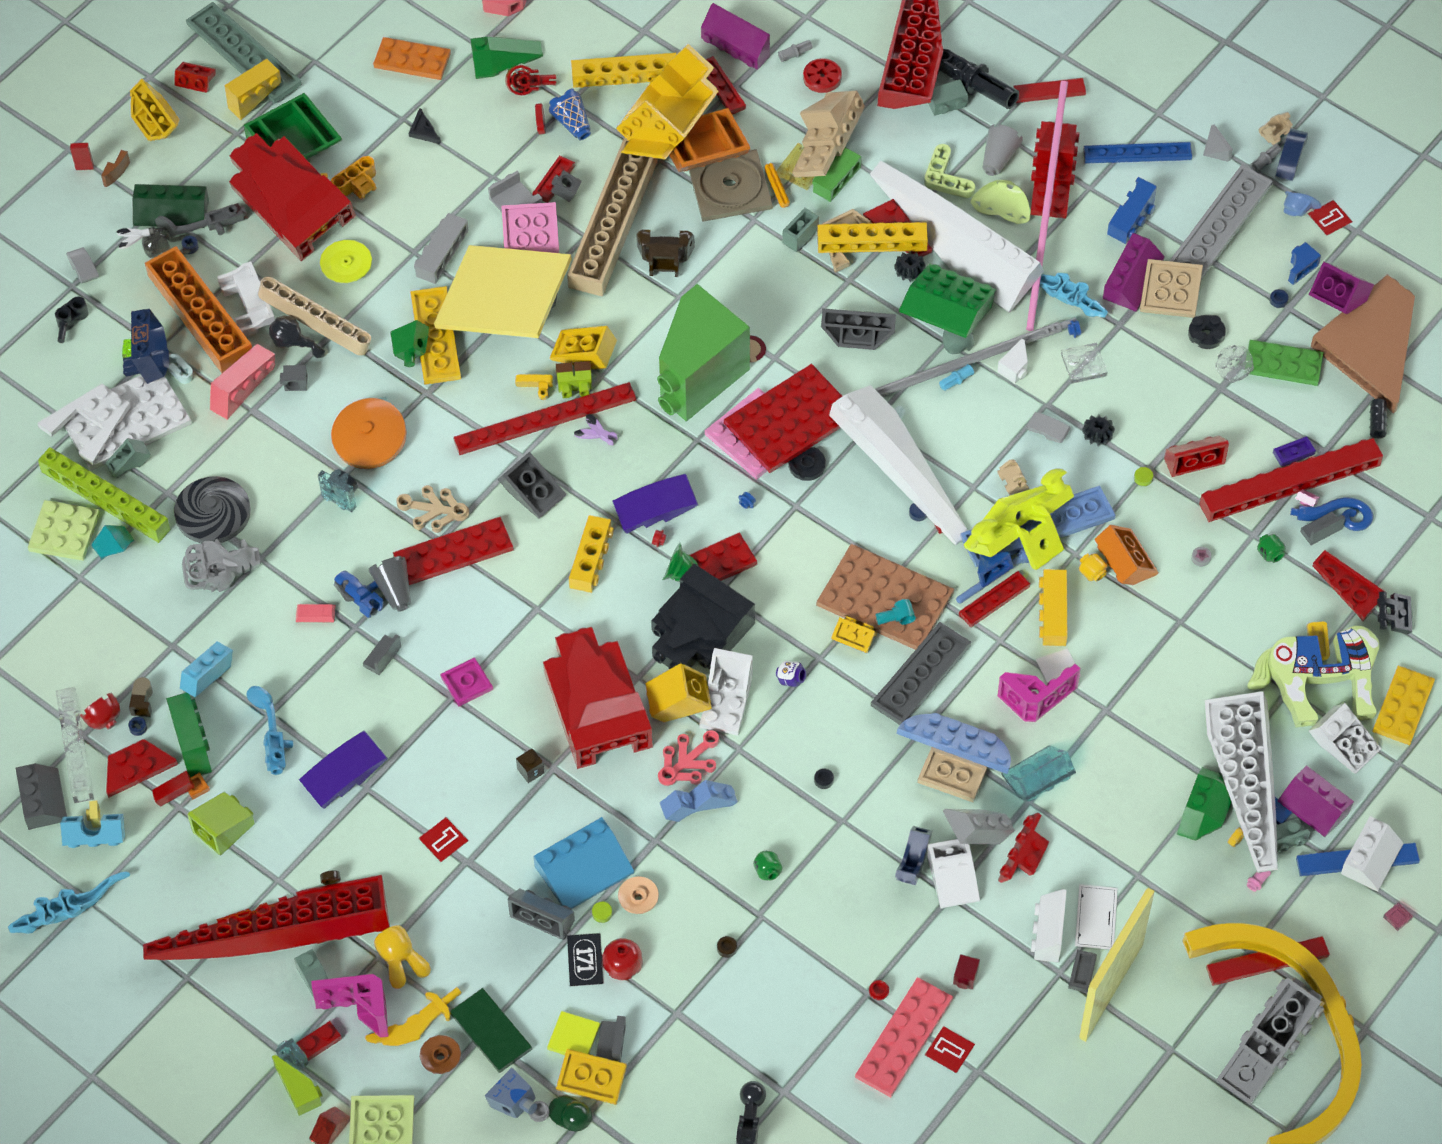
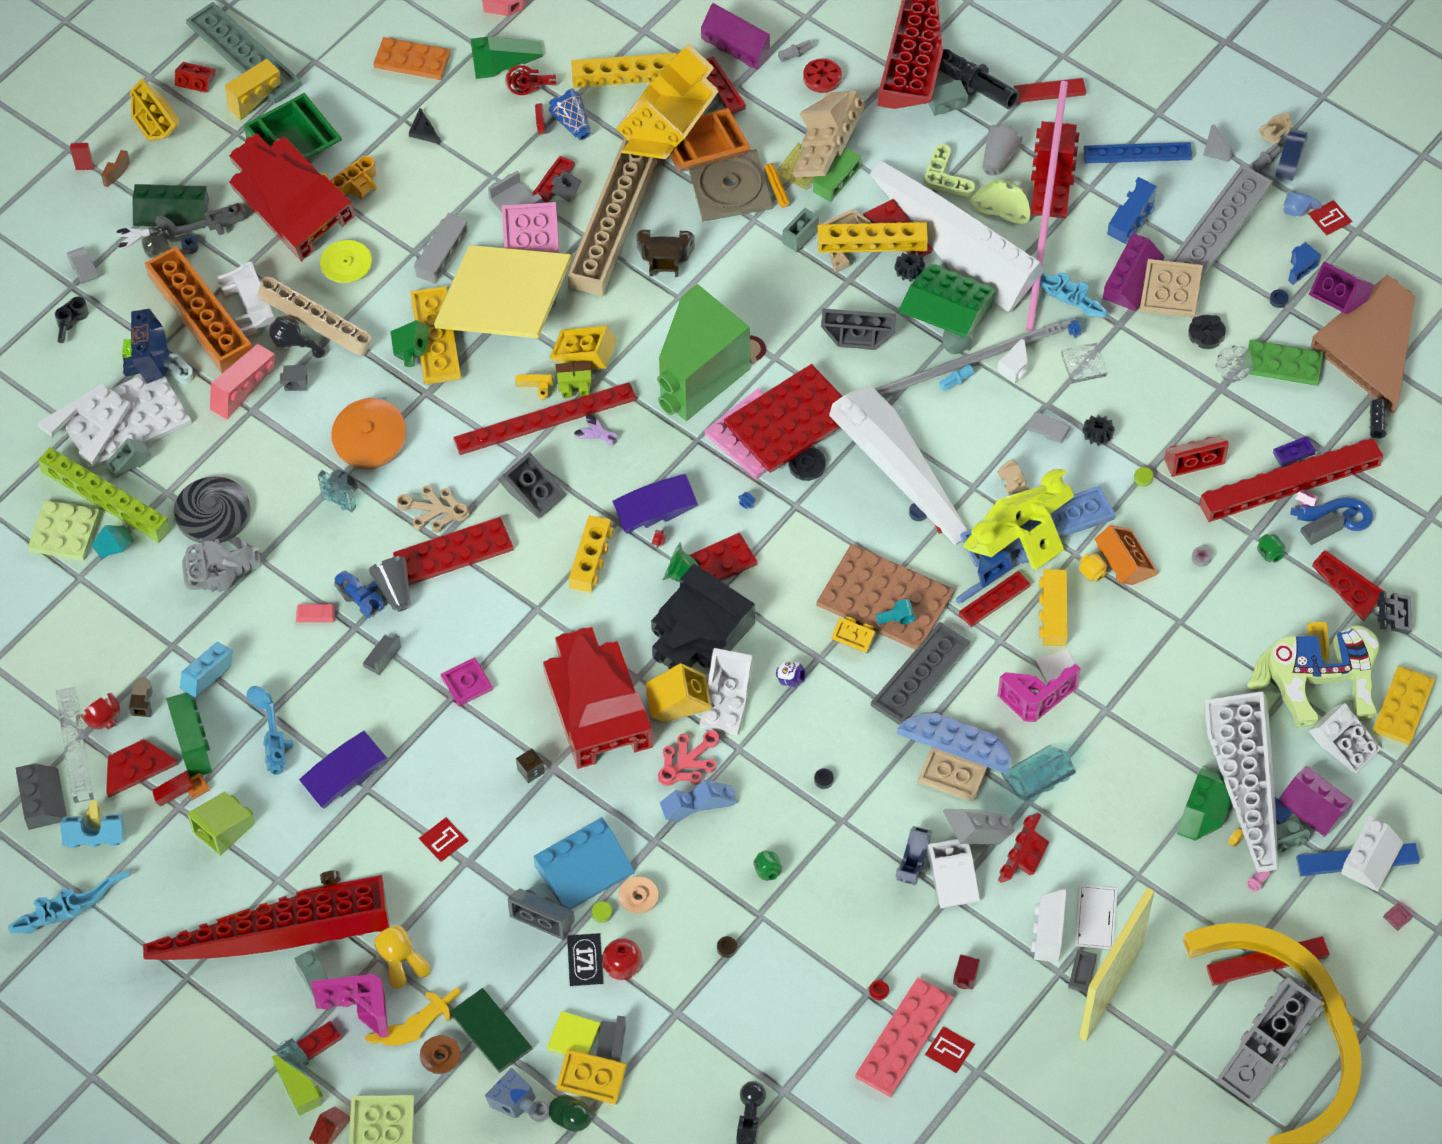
dark blue bush [128,717,147,736] -> none

